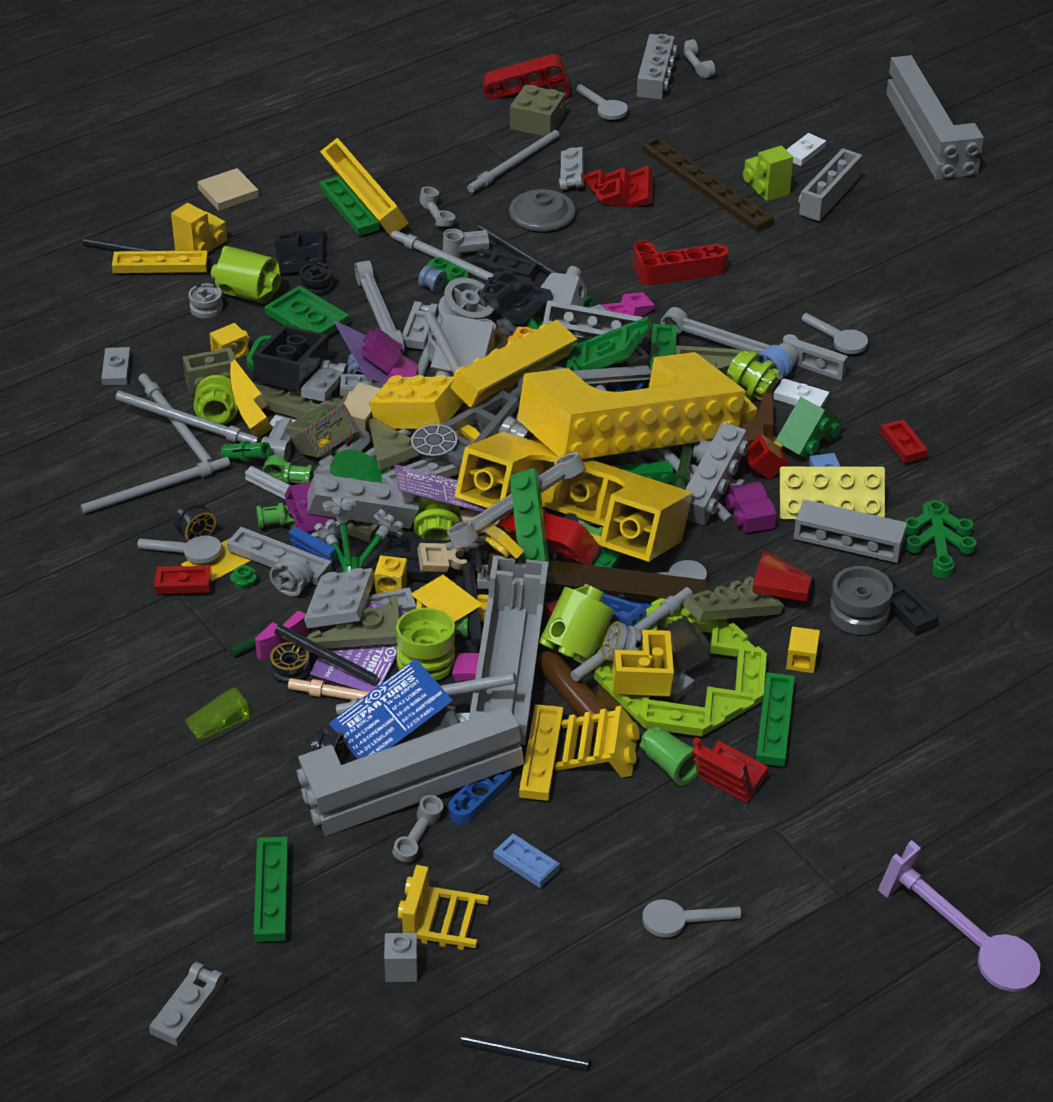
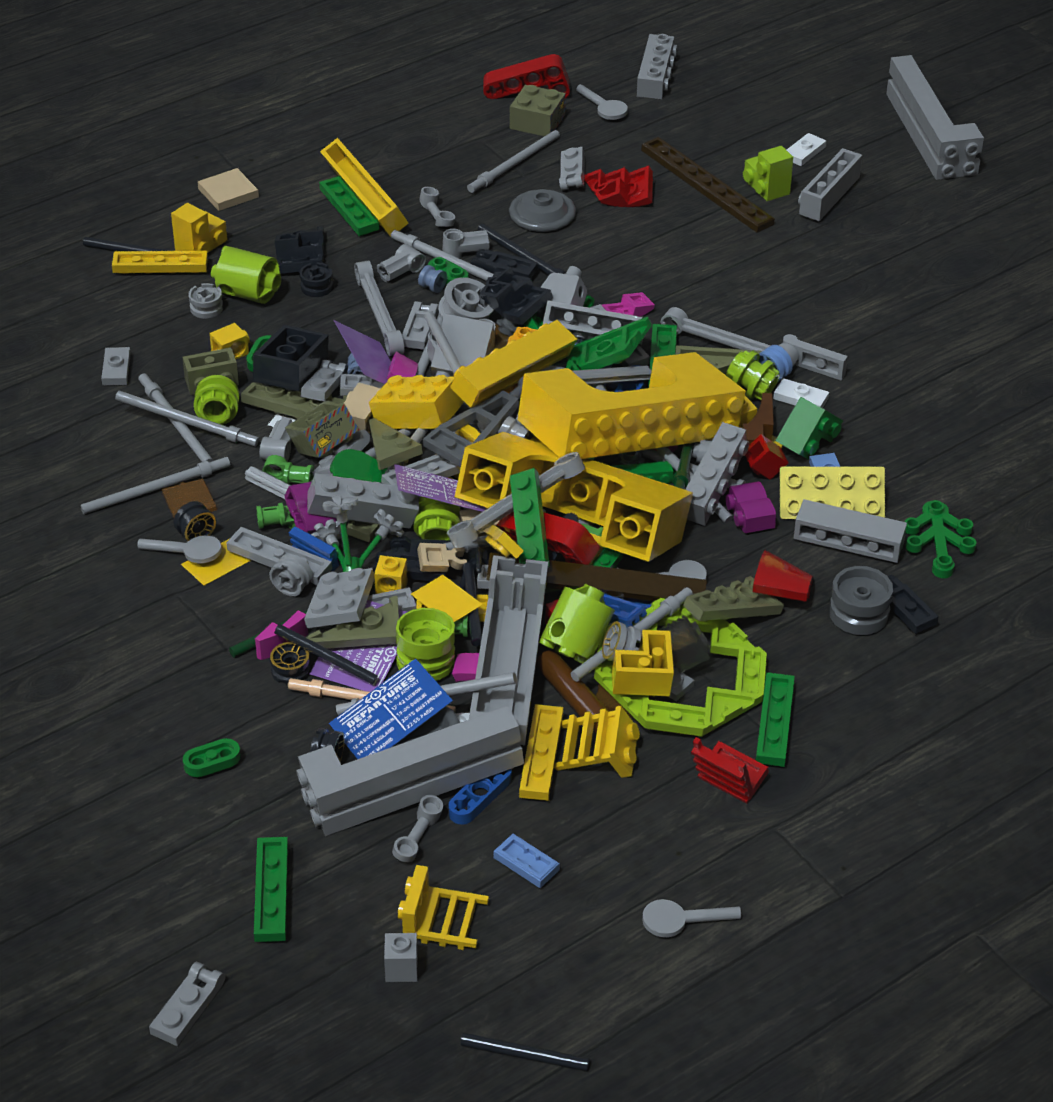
red plate [154,565,212,594] -> none
clear neon green slope [185,687,249,740] -> none
green pin [221,441,271,461] -> none
yellow slope [230,360,273,438] -> none
green plate [230,565,257,590] -> none
green plate [265,285,350,335] -> none
magenta brick [361,327,402,373] -> none
sticker [411,424,458,456] -> none
red beam [633,241,728,285] -> none
bright green plant [639,726,699,786] -> none
light grey bar [684,39,715,78] -> none
yellow brick [786,627,820,673] -> none
light grey piece [802,313,868,354] -> none
lavender piece [878,840,1040,992] -> none
red plate [880,419,928,464] -> none
none -> clear orange piece [162,479,217,518]
none -> green plate [183,739,241,777]
none -> light grey piece [377,244,426,282]

